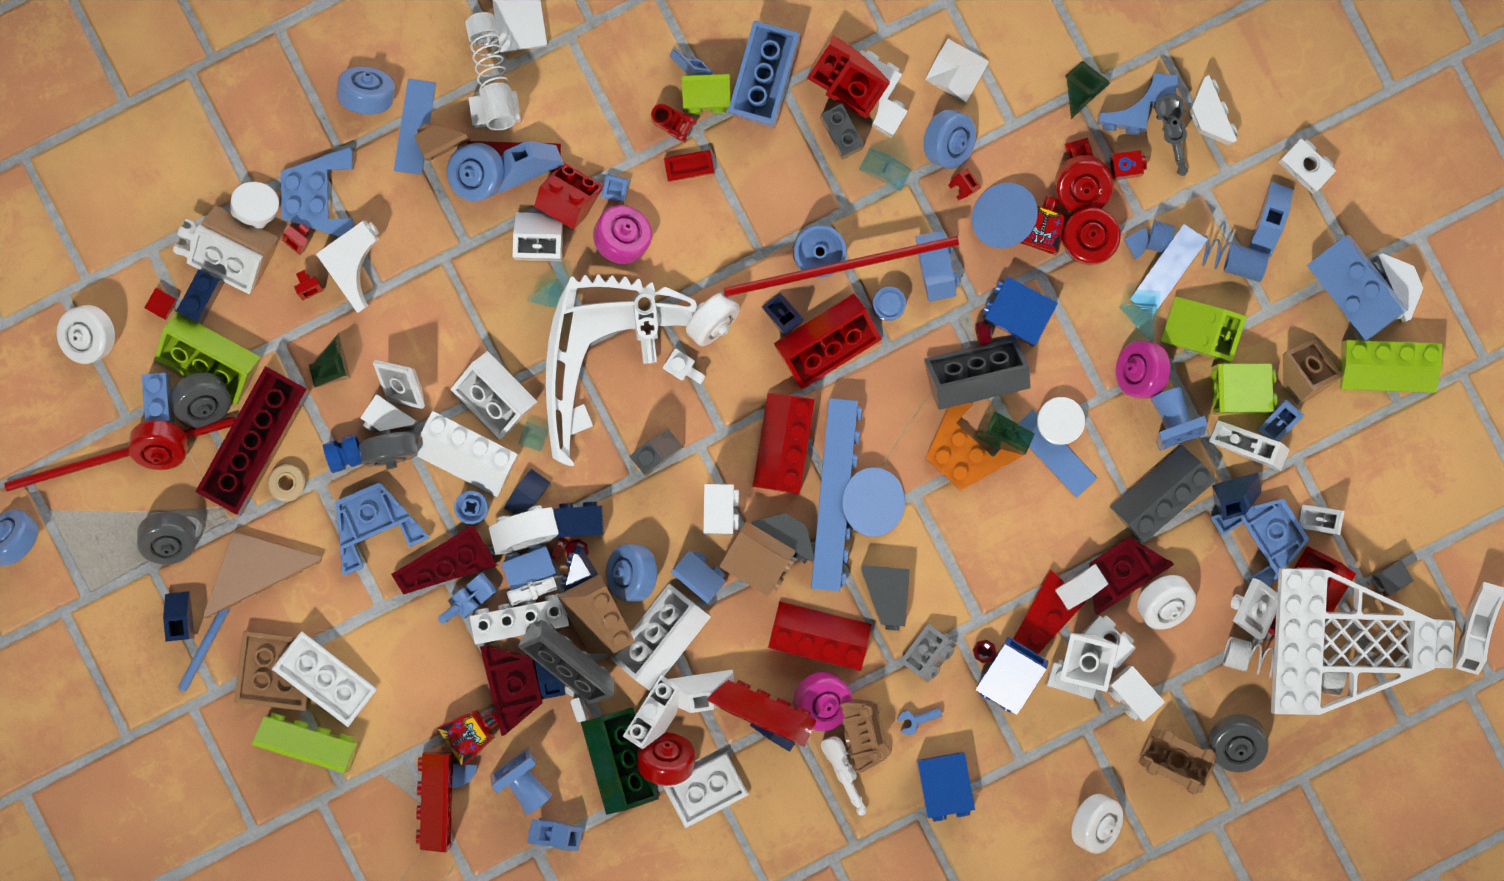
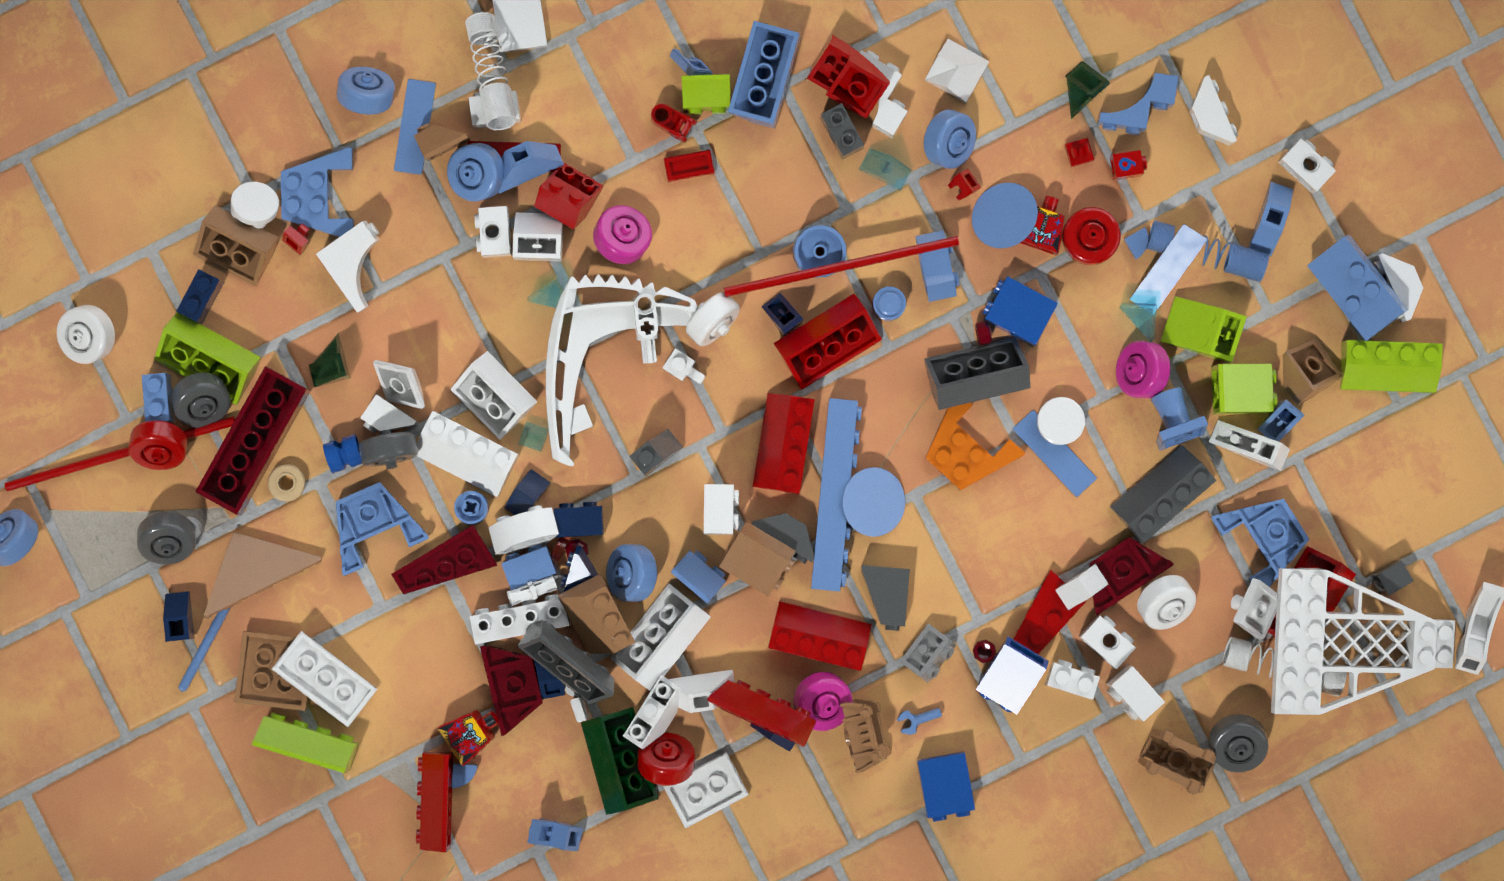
red tile [144,288,178,320] -> none
white tile [173,219,264,295] -> none
red tile [294,270,324,301] -> none
medium blue beam [438,572,498,624] -> none
medium blue plant [490,747,552,815] -> none
medium blue tile [601,174,630,203] -> none
white piece [821,736,867,816] -> none
clear green slope [975,411,1035,455] -> none
red wheel [1054,155,1113,213] -> none
white slope [1060,633,1118,692] -> none
white wheel [1071,794,1123,854] -> none
dark grey piece [1154,94,1188,176] -> none
dark blue slope [1212,472,1261,521] -> none
white slope [1299,505,1345,535] -> none
none -> white brick [475,206,512,258]

